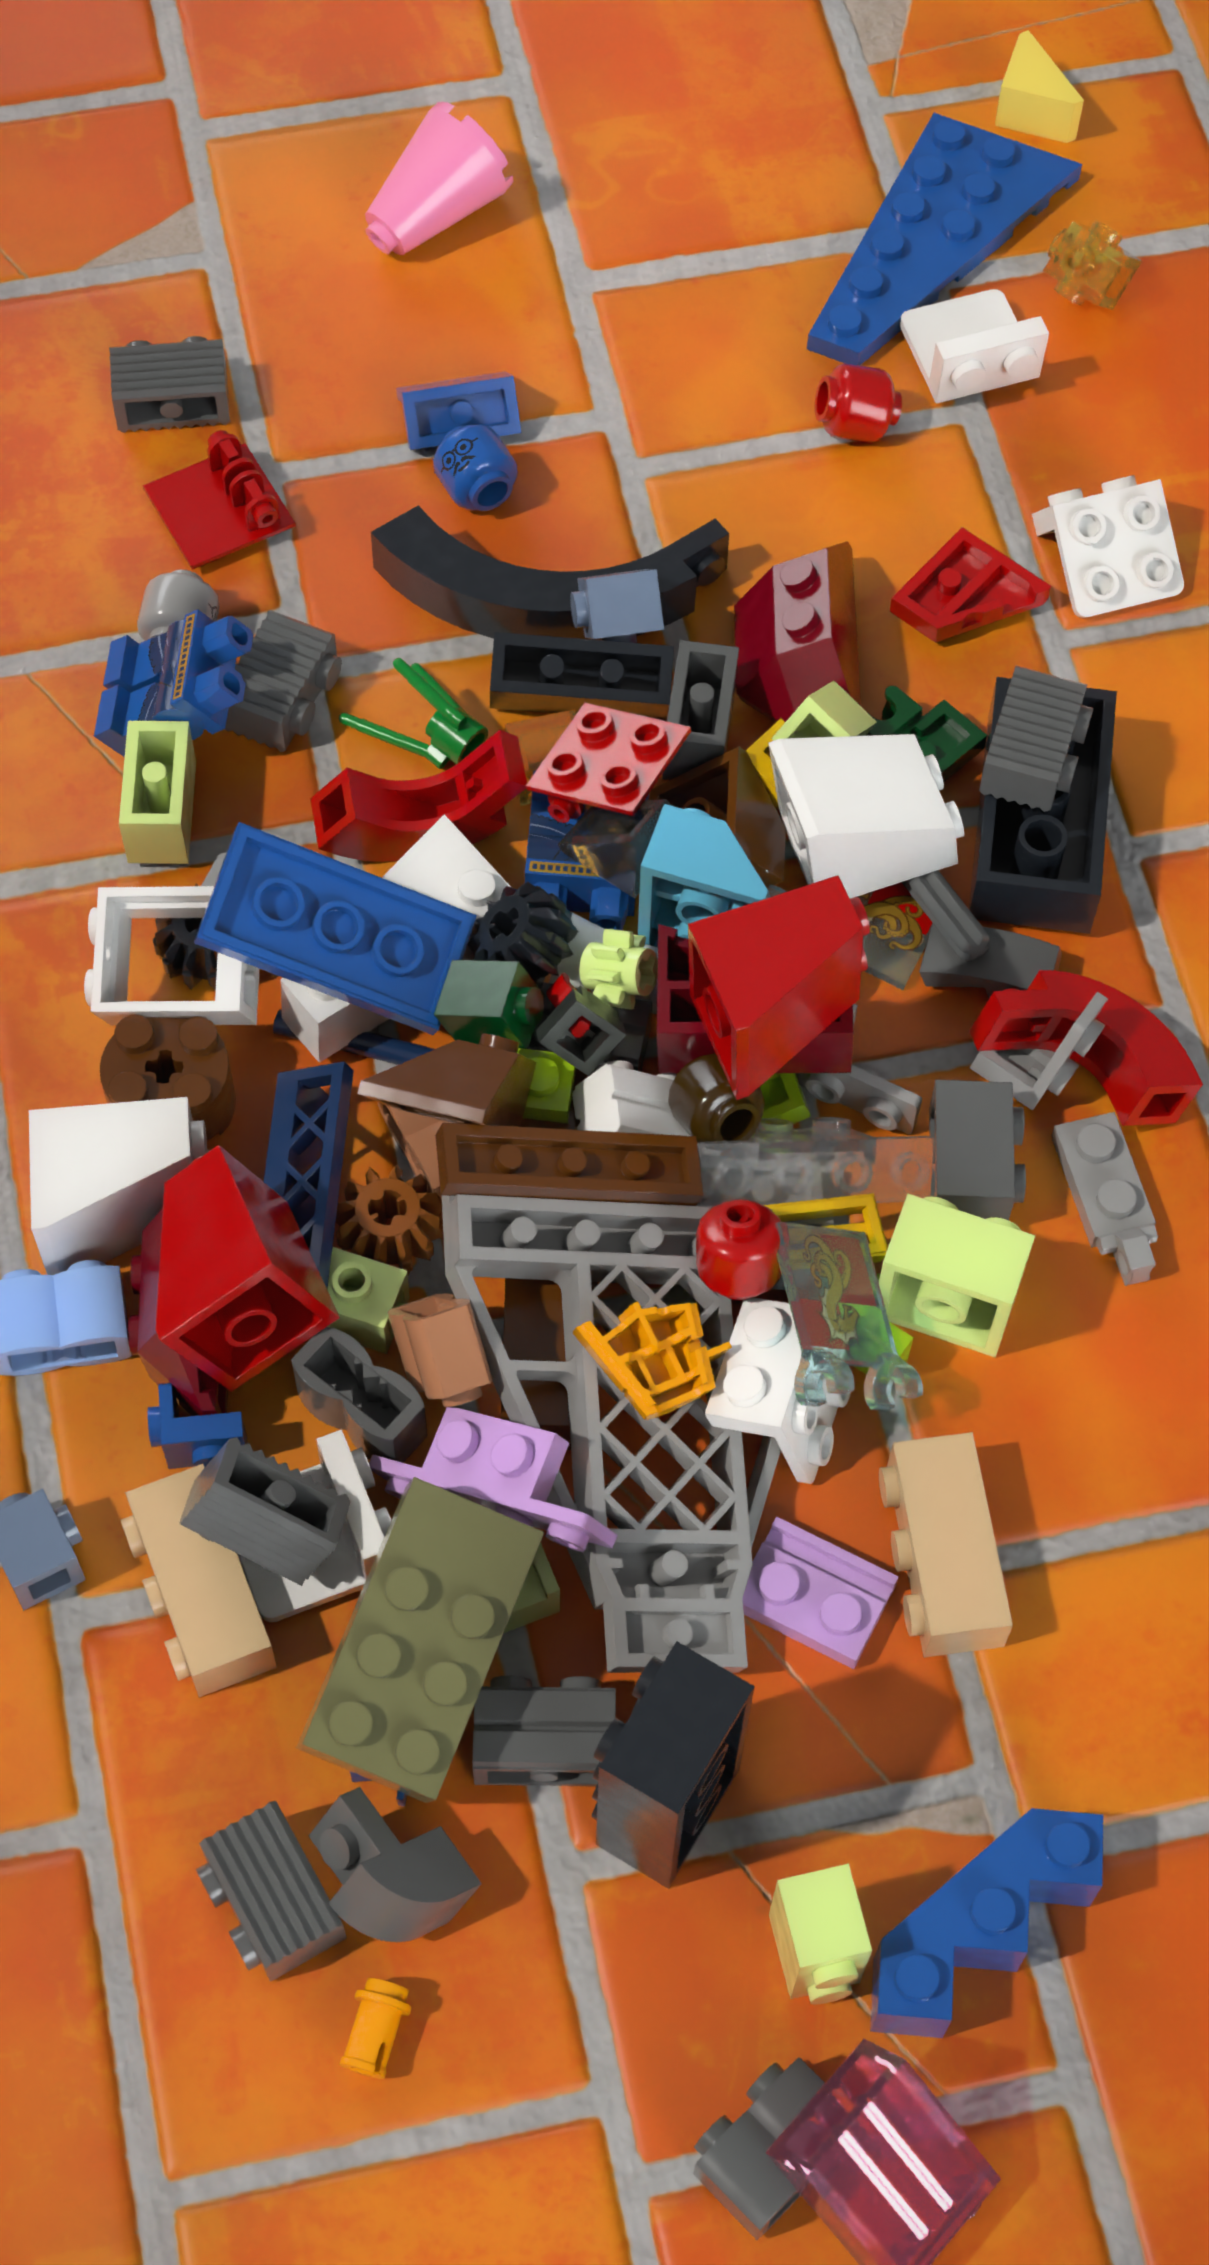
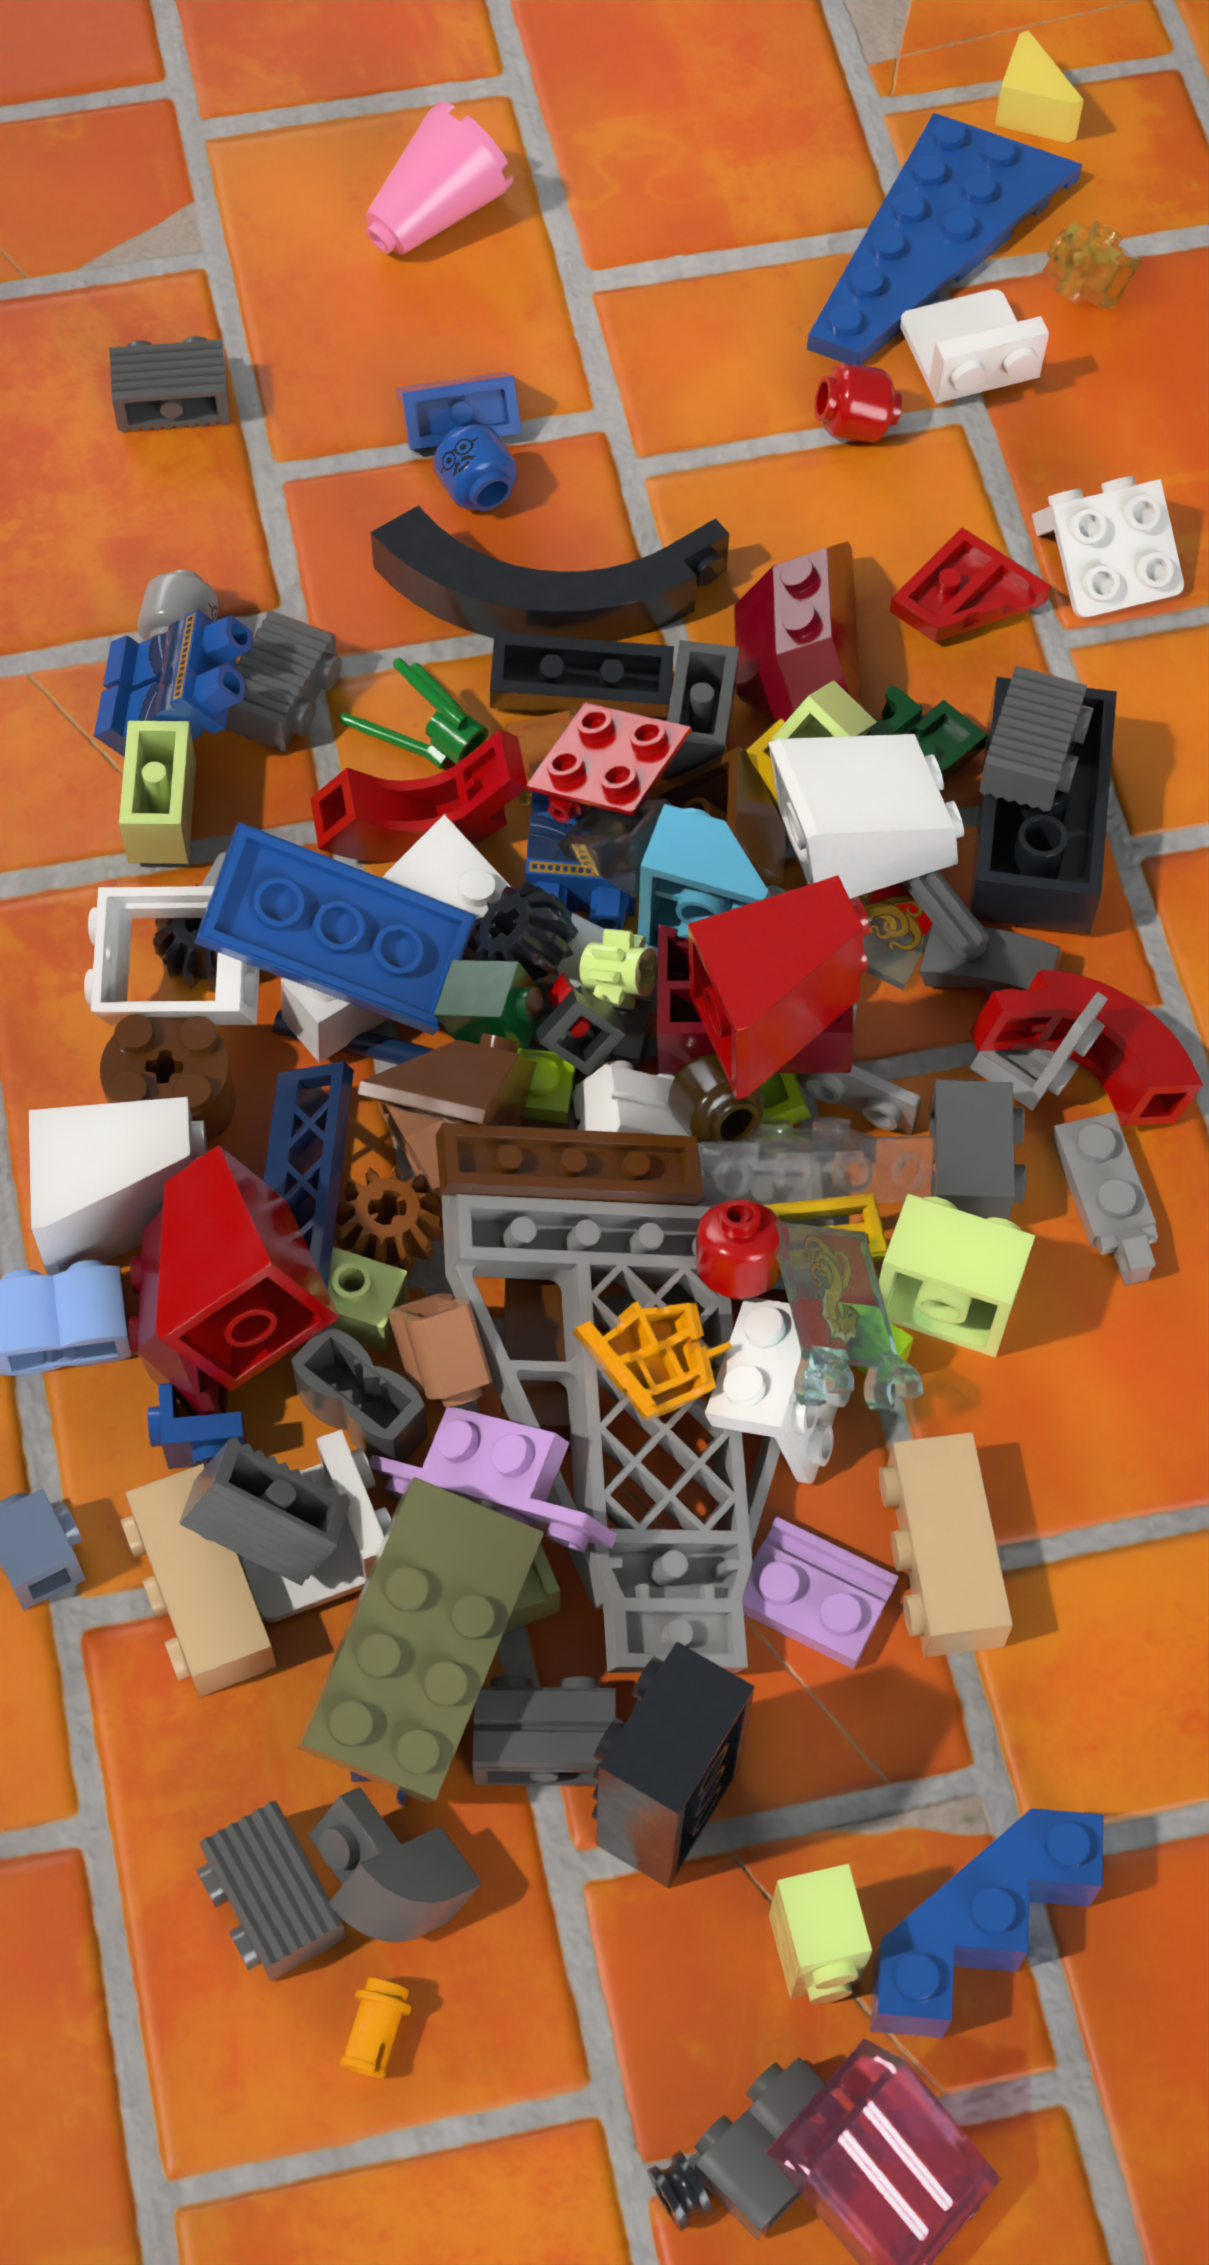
red hinge [143,430,296,570] -> none
sand blue brick [570,569,664,643] -> none
none -> black bush [647,2151,713,2231]

